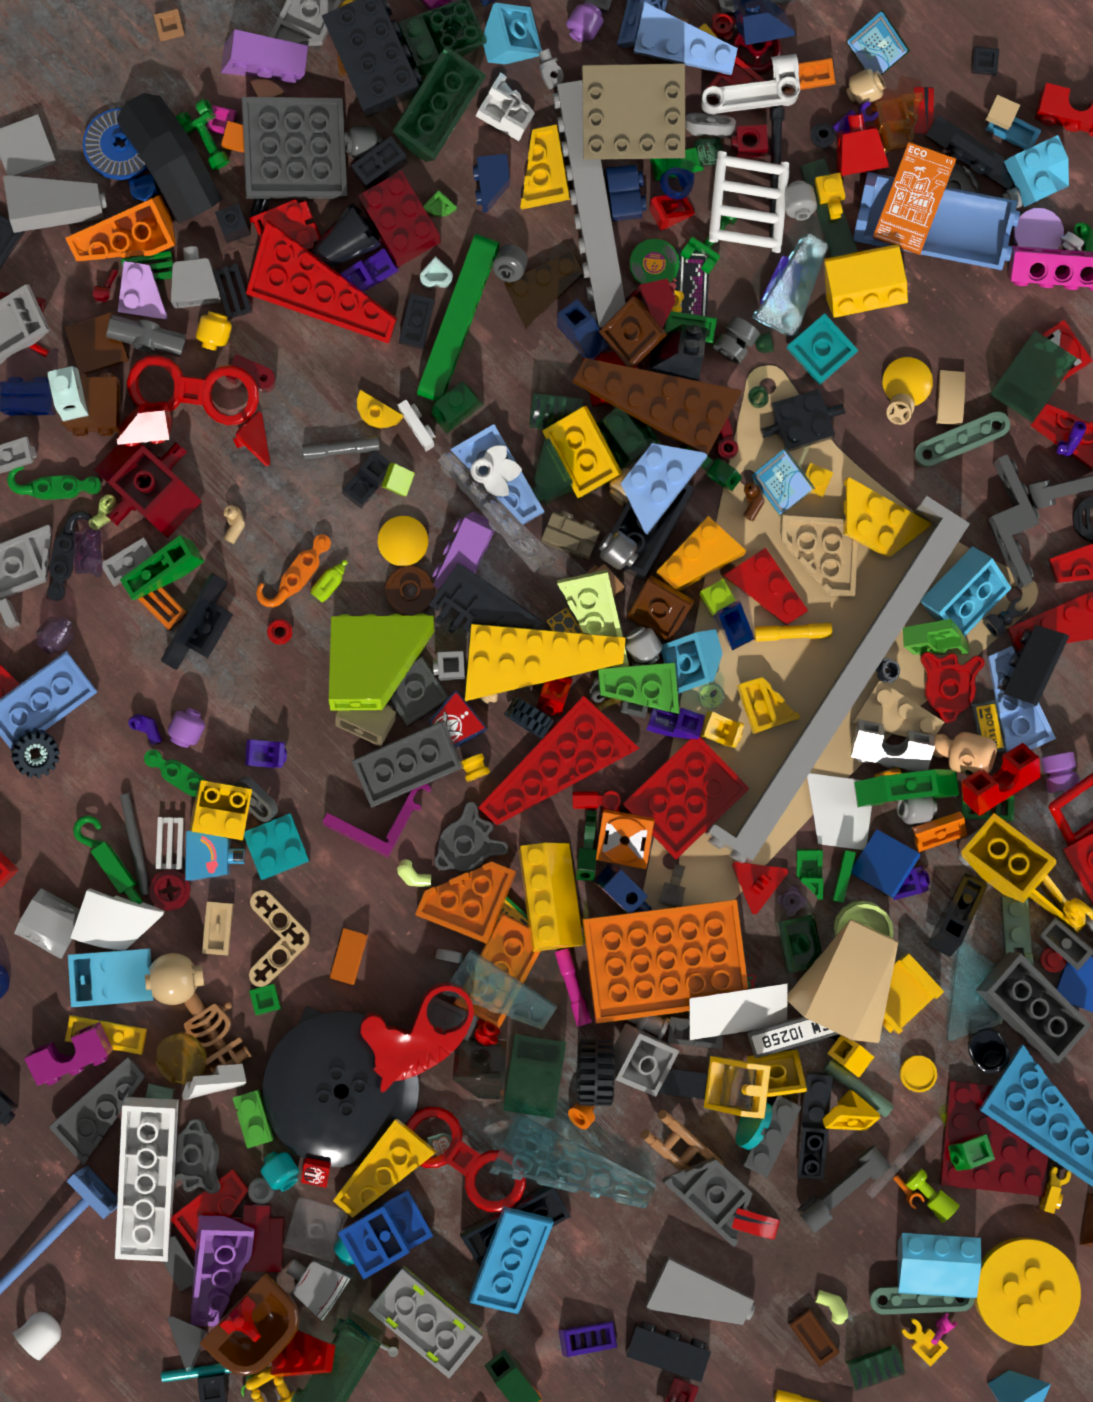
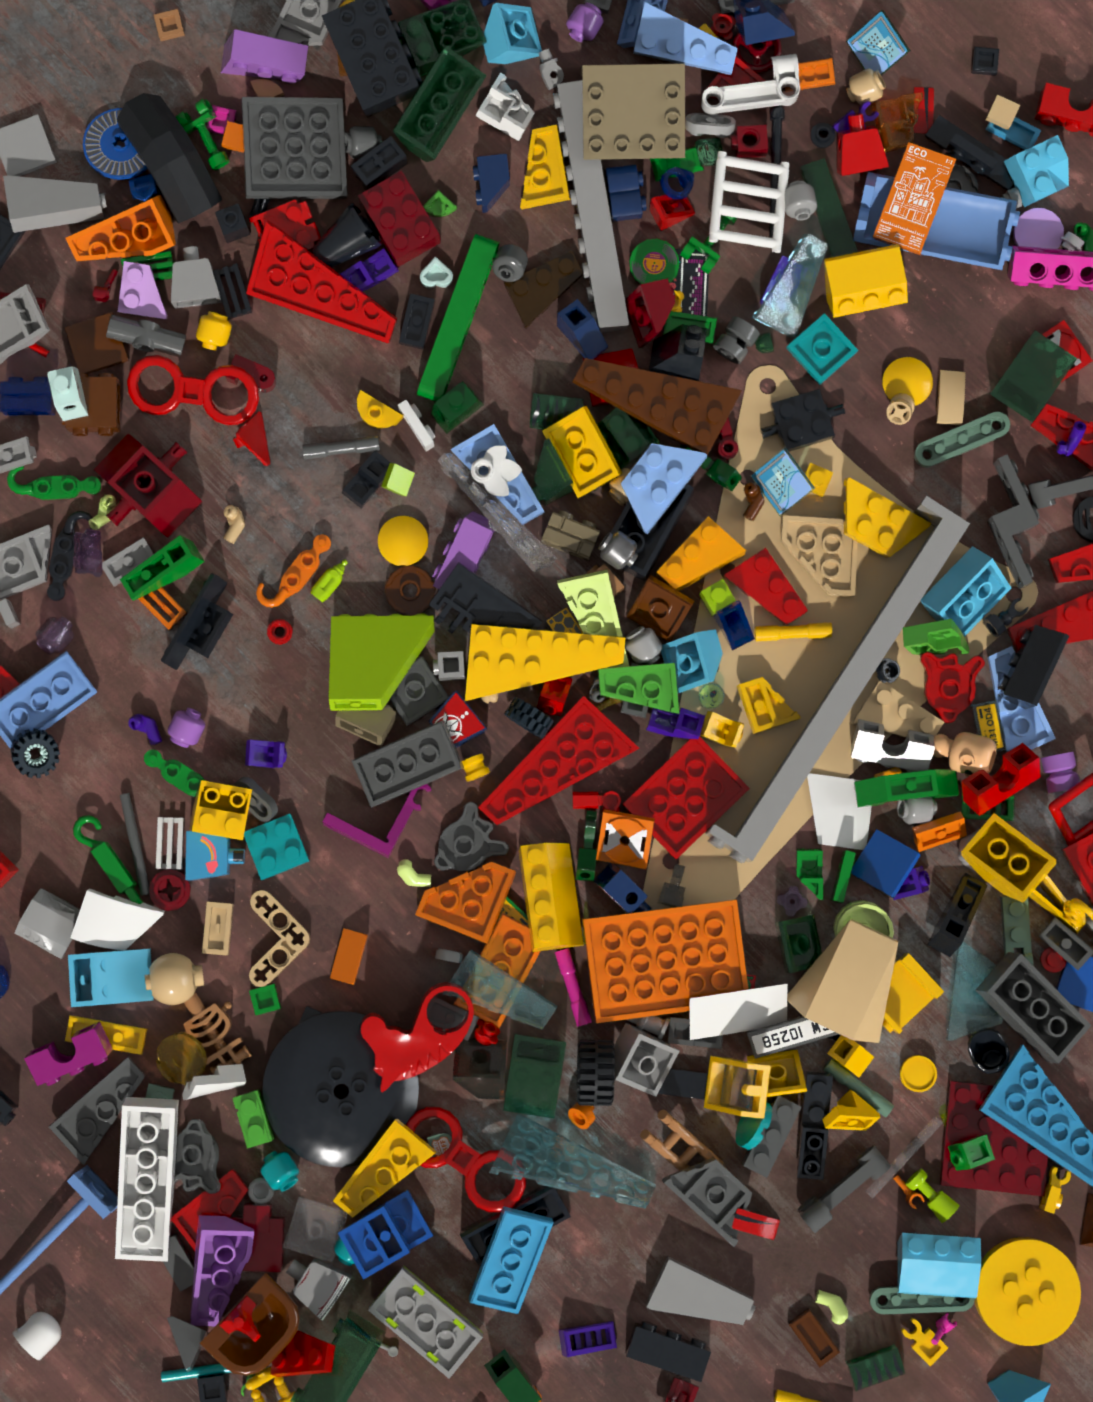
slope [117,402,172,446] -> none
red tile [301,1158,331,1188] -> none
reddish brown tile [599,296,667,368] -> none
red piece [732,862,788,914] -> none
clear green hinge [748,386,769,408] -> none
yellow plate [815,173,845,220] -> none

